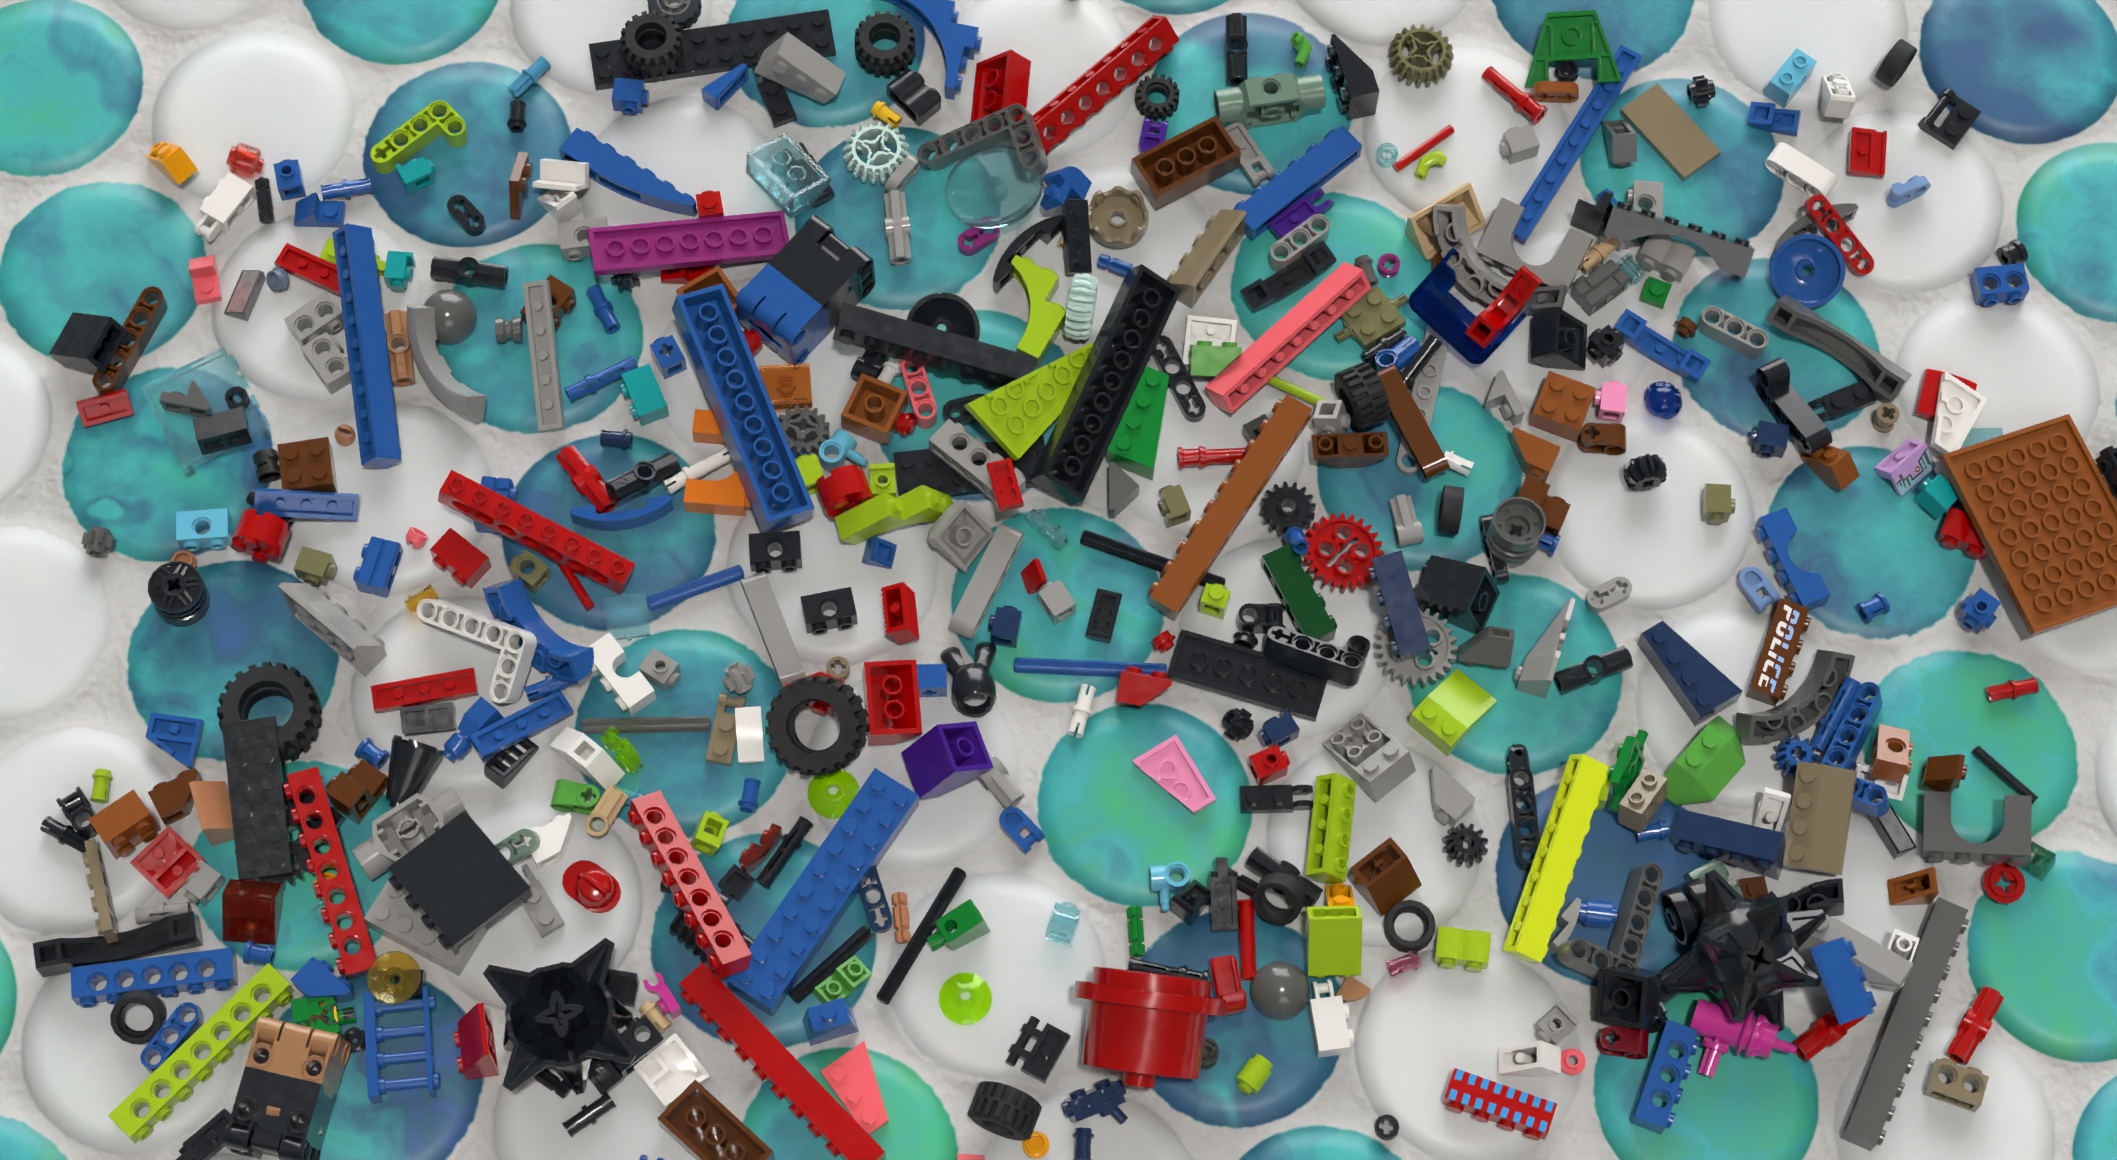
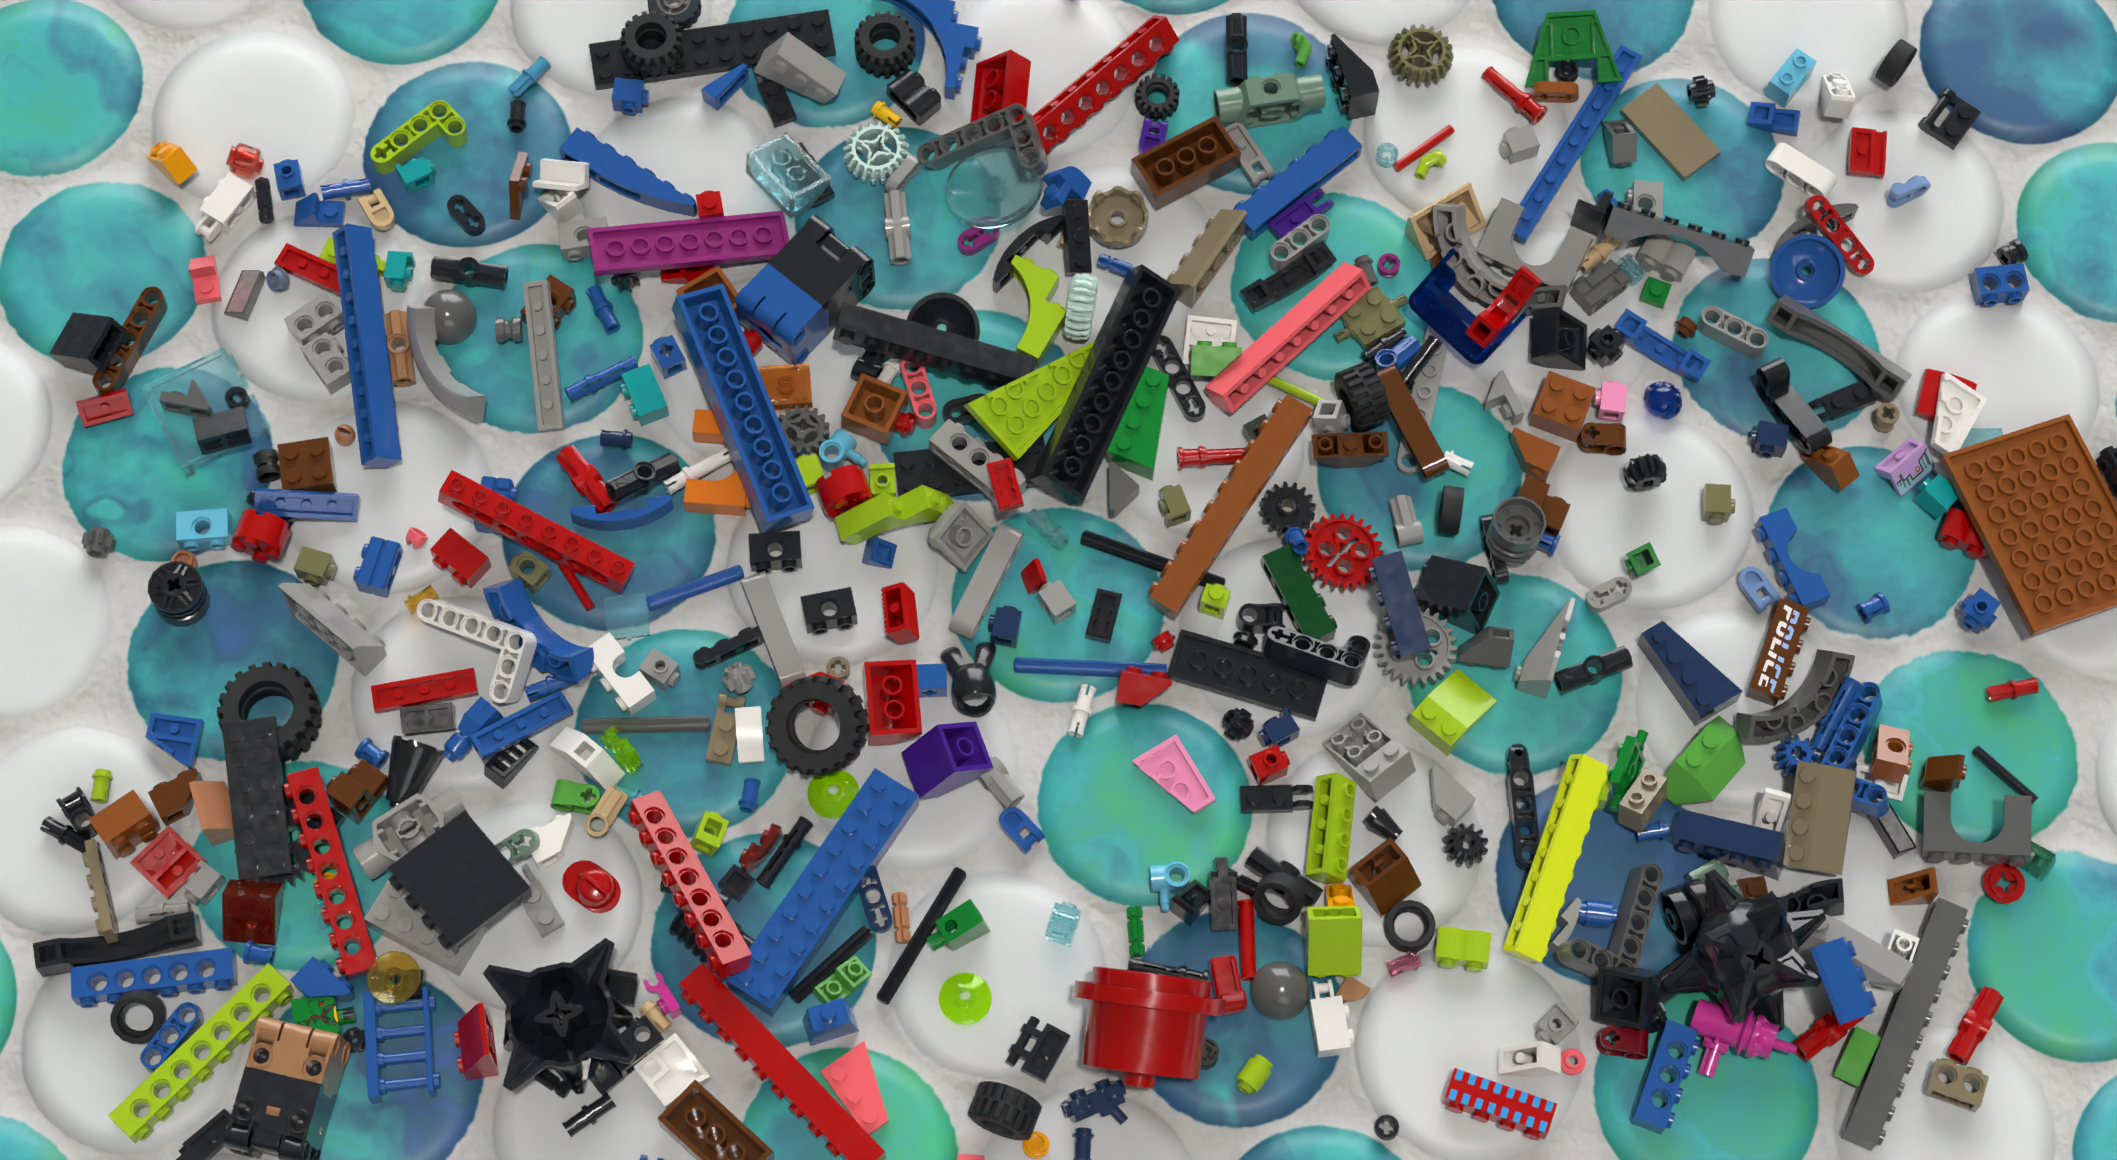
none -> tan plate [357,188,395,231]
none -> black hinge [692,626,763,671]
none -> black cone [1364,805,1403,841]
none -> green brick [1624,542,1661,576]
none -> bright green slope [1834,1026,1881,1087]

